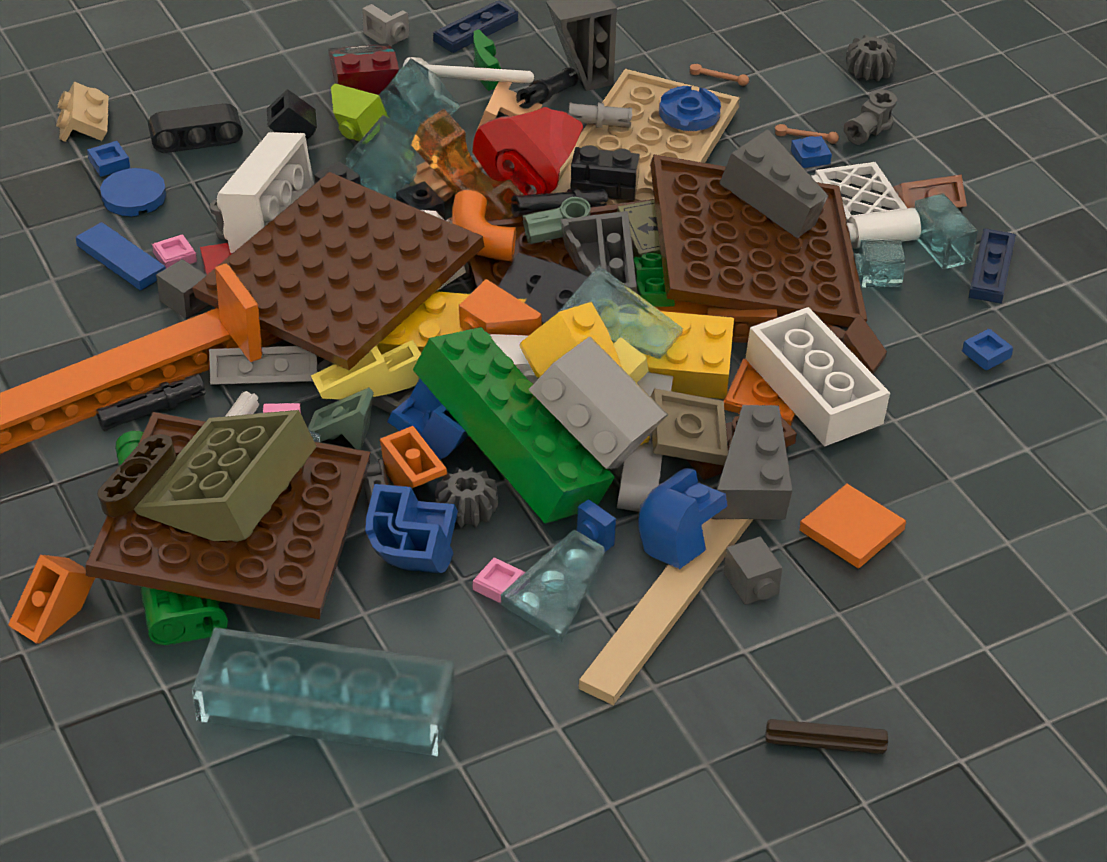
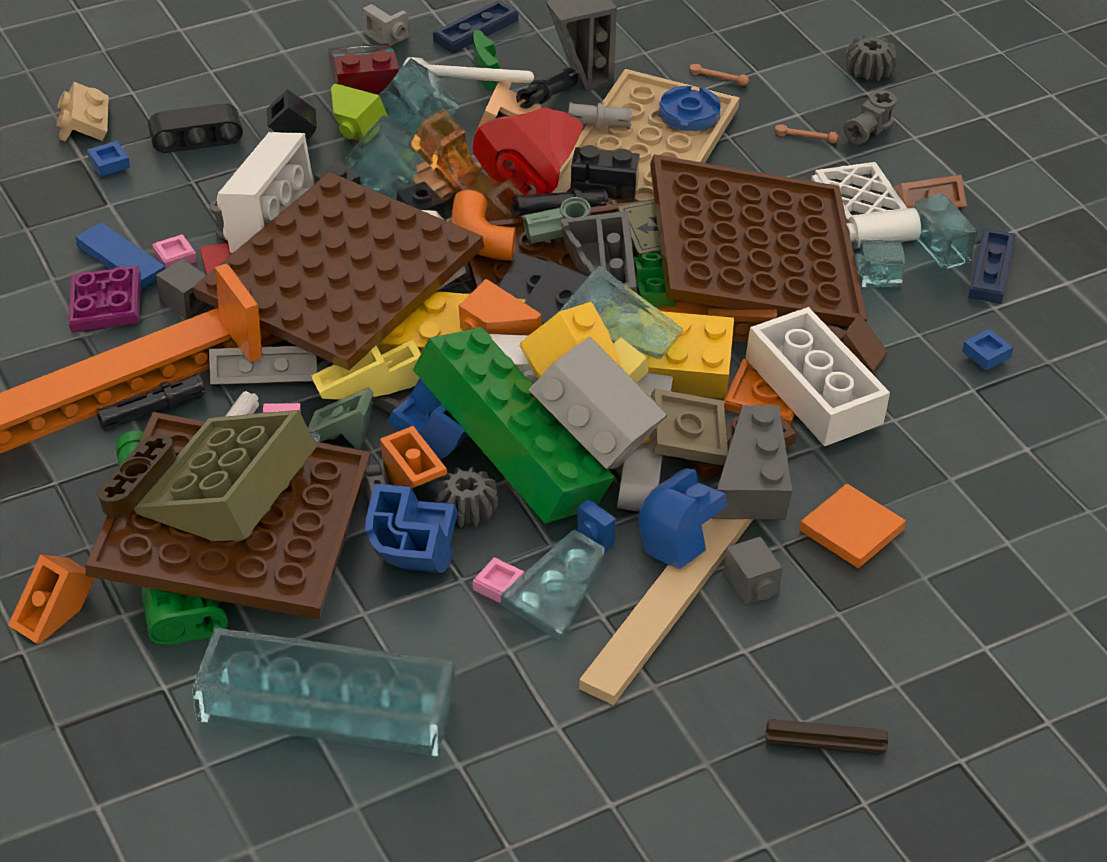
blue tile [100,168,166,217] -> none
dark grey wedge [720,129,828,238] -> none
blue plate [791,136,832,168] -> none
none -> magenta tile [68,266,141,332]

